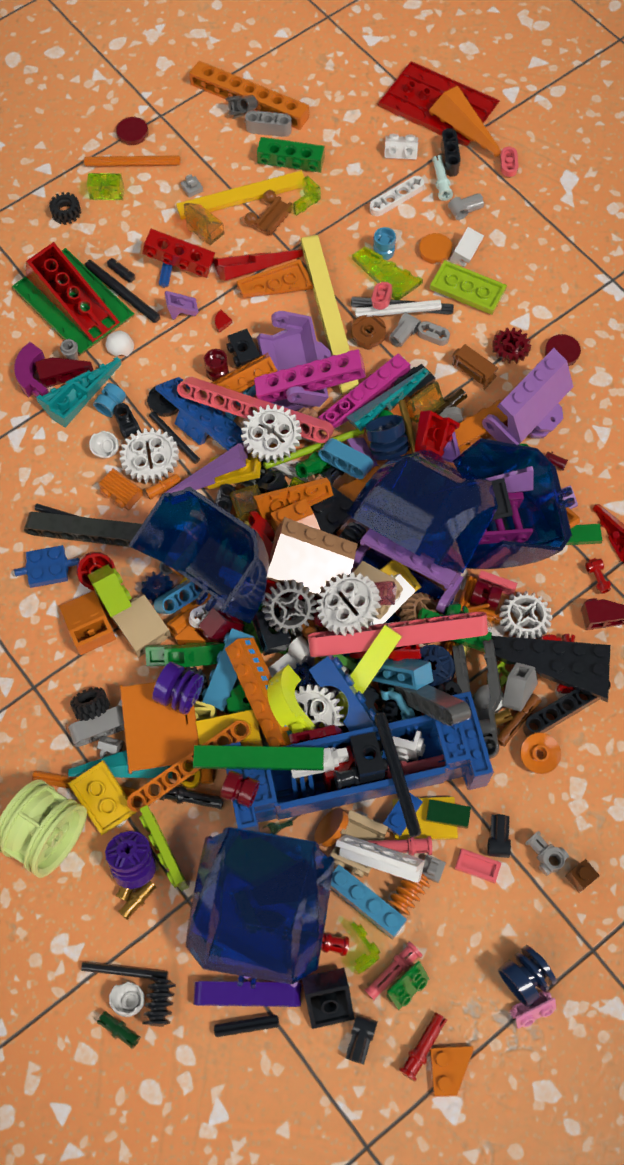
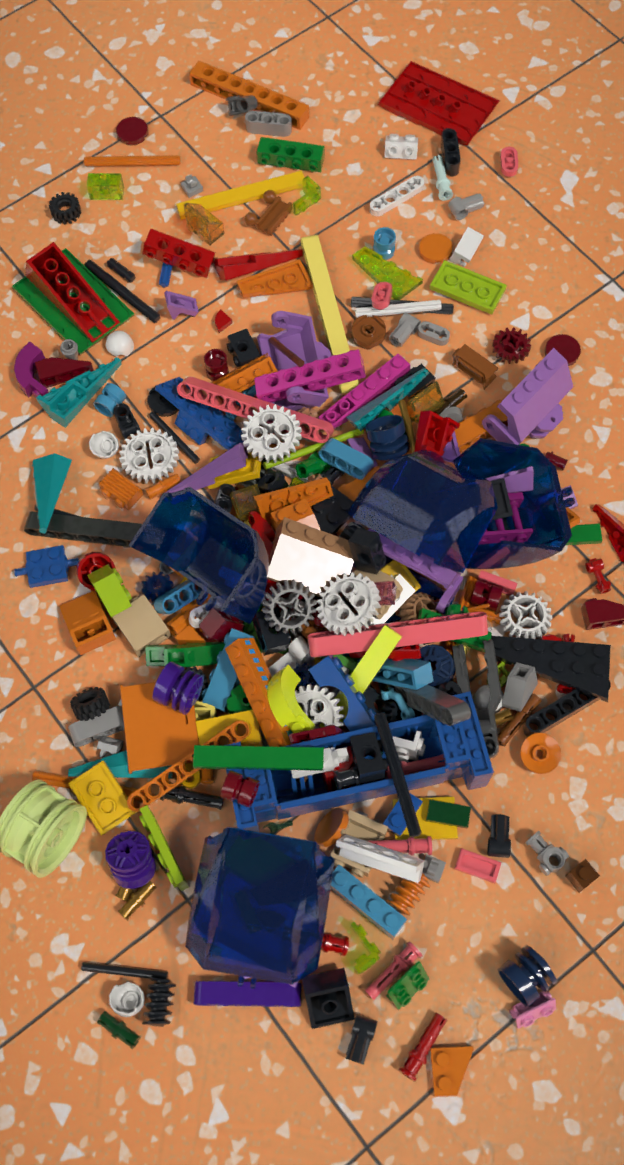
black axle [214,1015,279,1037] -> none
orange wedge [429,86,501,157] -> none
none -> teal wedge [32,453,72,534]
none -> copper bar [269,337,304,367]
none -> black brick [348,528,386,575]

